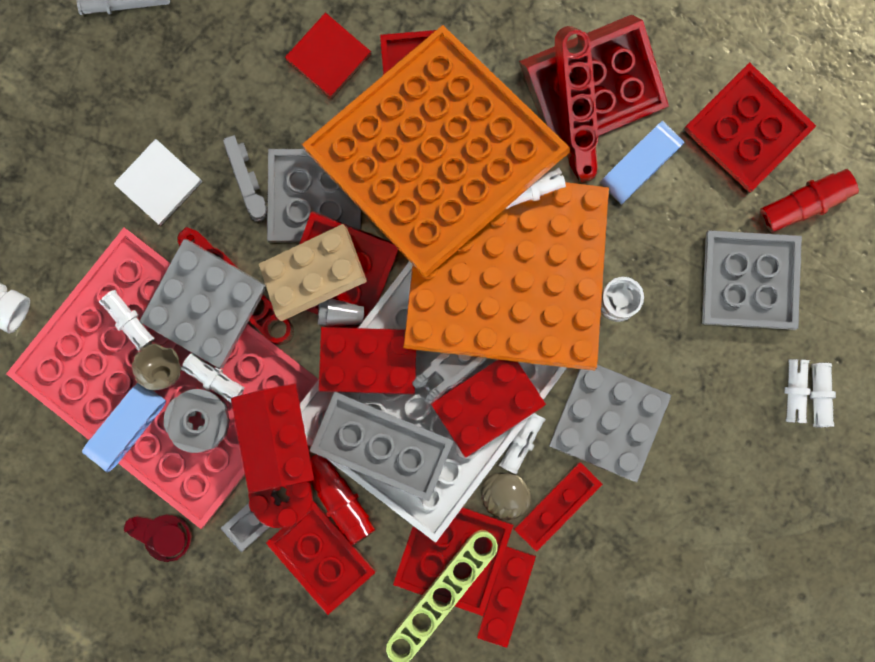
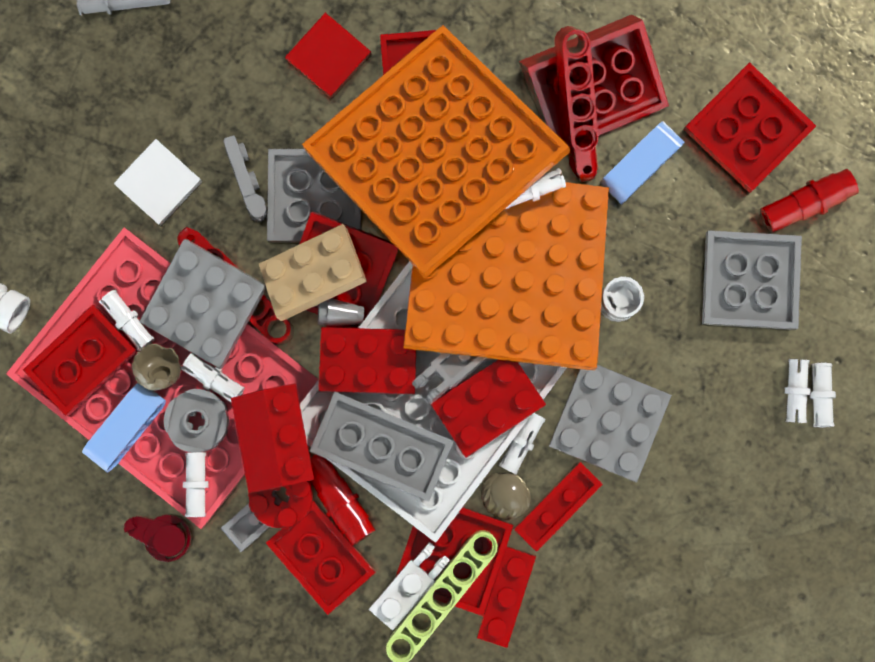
none -> red plate [23,305,138,416]
none -> white pin [183,452,209,517]
none -> white hinge [369,542,450,631]

